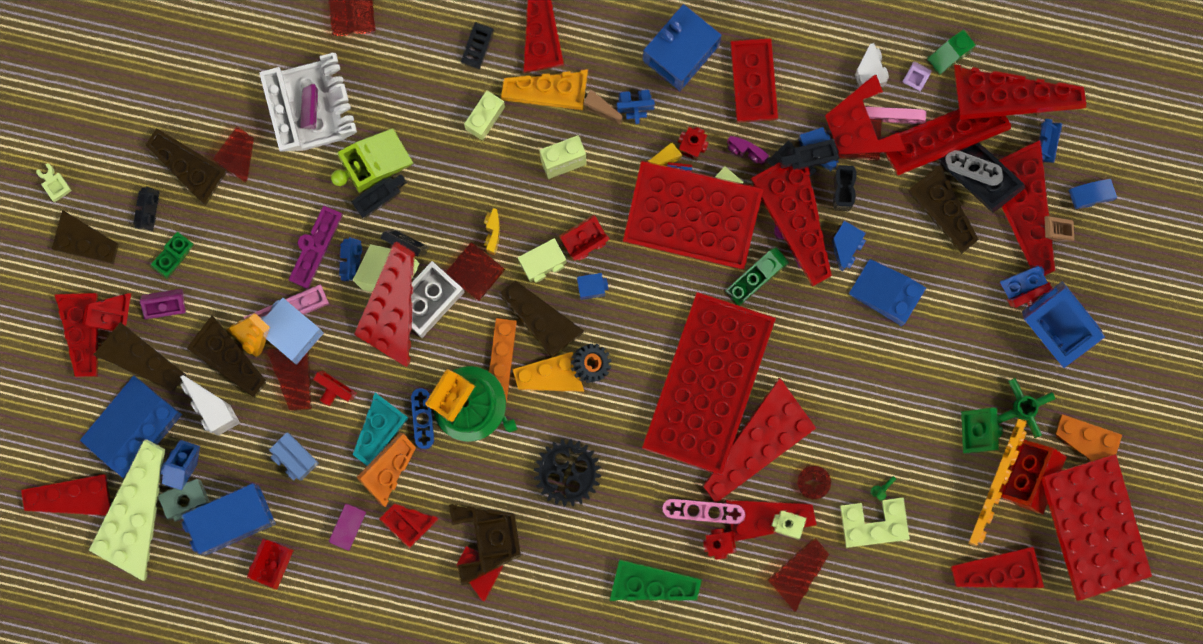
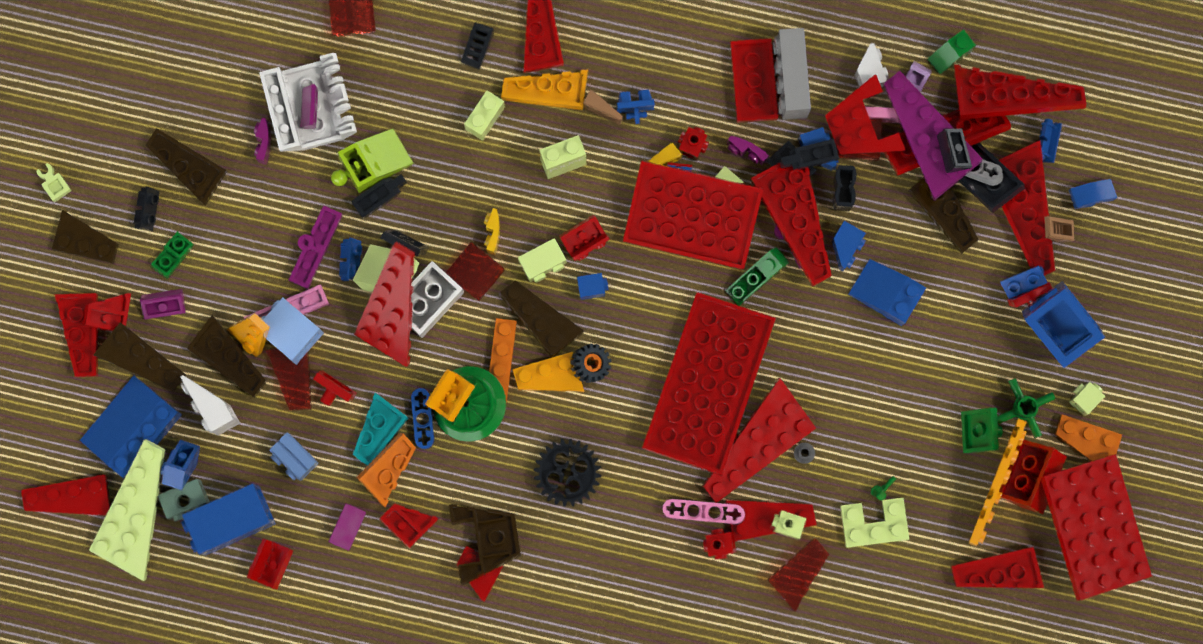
clear red wing [213,126,254,183] -> none
green hand [502,415,517,433] -> none
green wing [610,559,702,601] -> none
blue piece [643,4,722,91] -> none
clear red gear [797,466,831,500] -> none
none -> magenta slope [254,117,271,165]
none -> light grey brick [773,28,811,120]
none -> flat silver plate [794,443,815,464]
none -> magenta wing [884,71,982,200]
none -> black slope [937,129,972,173]
none -> yellowish green brick [1069,382,1105,416]

